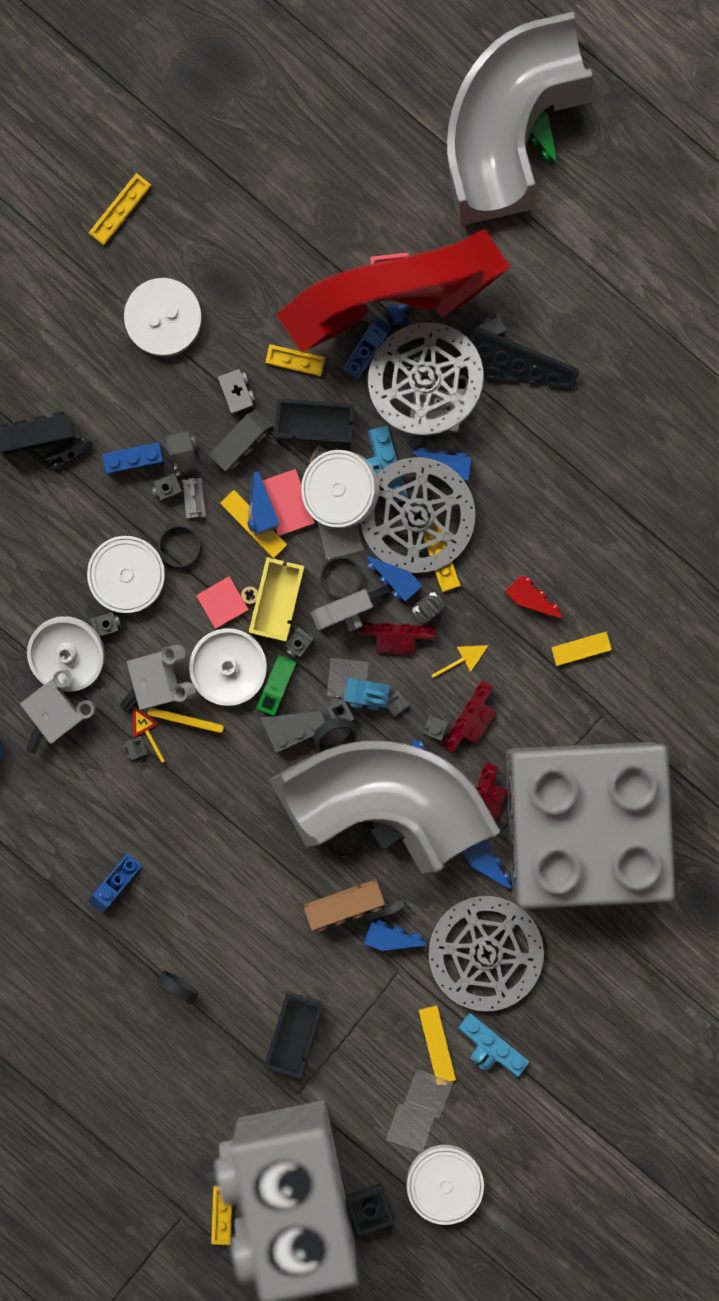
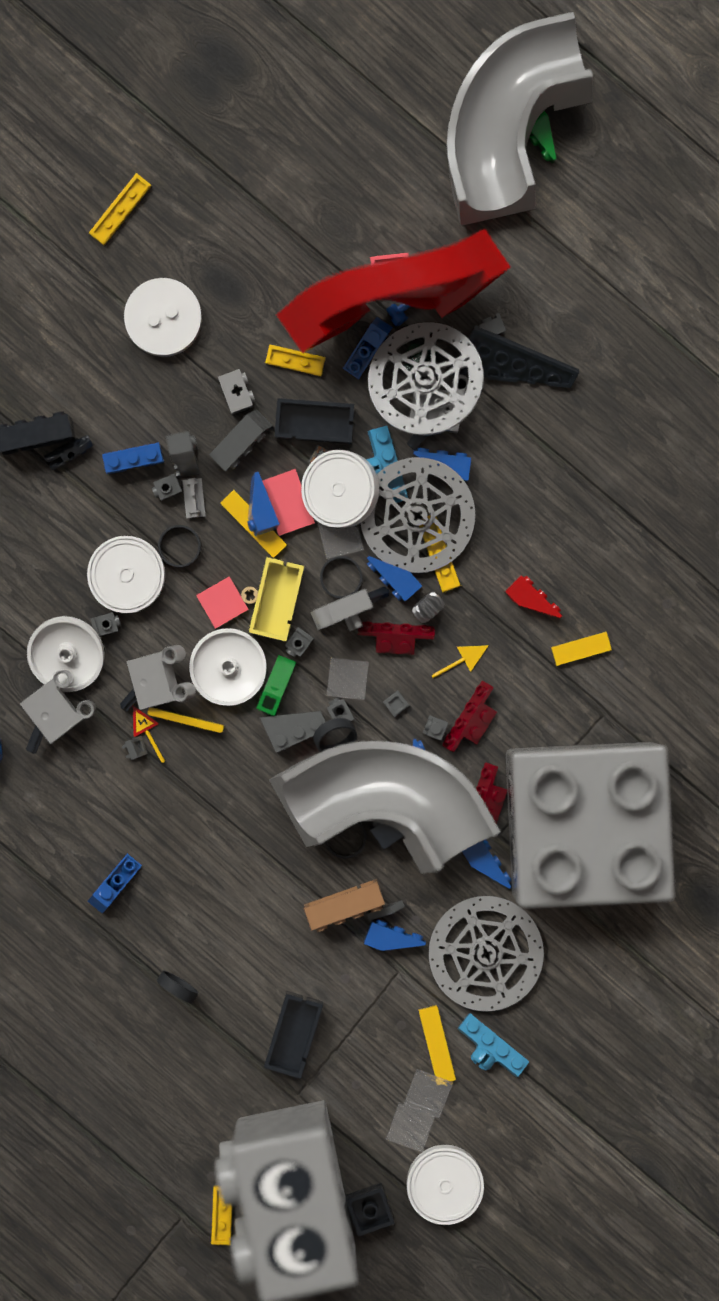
dark azure brick [344,678,390,710] -> none

